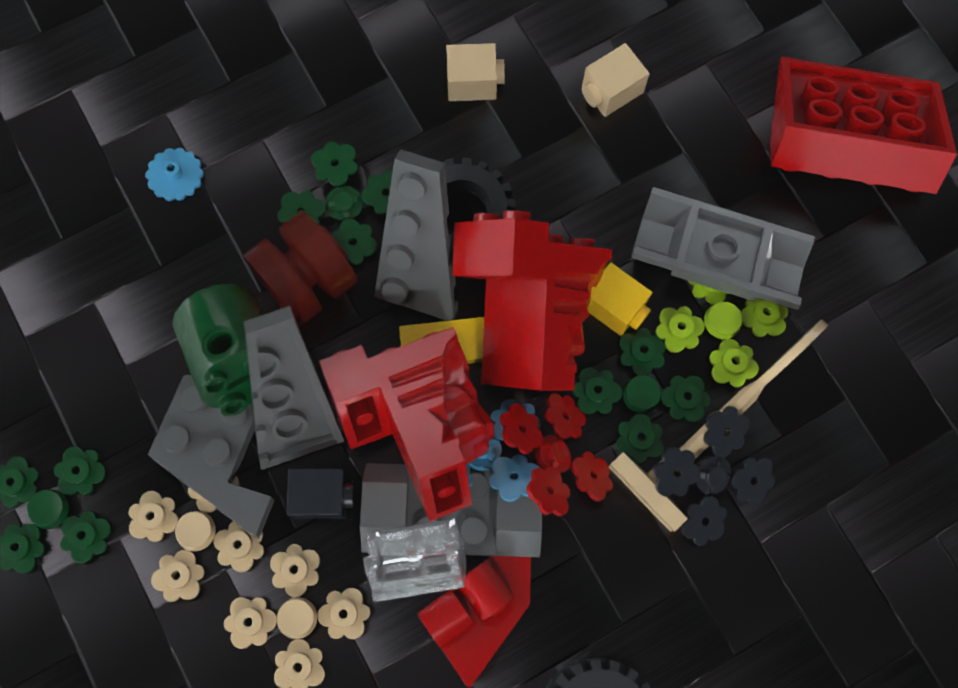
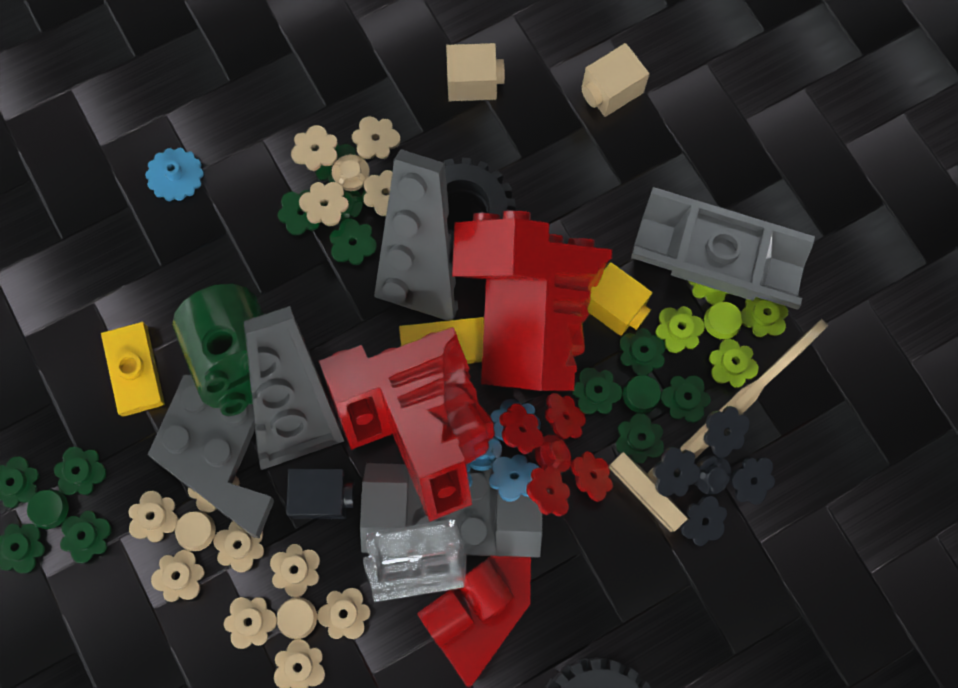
clear red wheel [242,210,358,327] -> none
red slope [770,57,957,194] -> none
none -> yellow plate [101,322,165,417]
none -> tan plant [291,116,400,226]

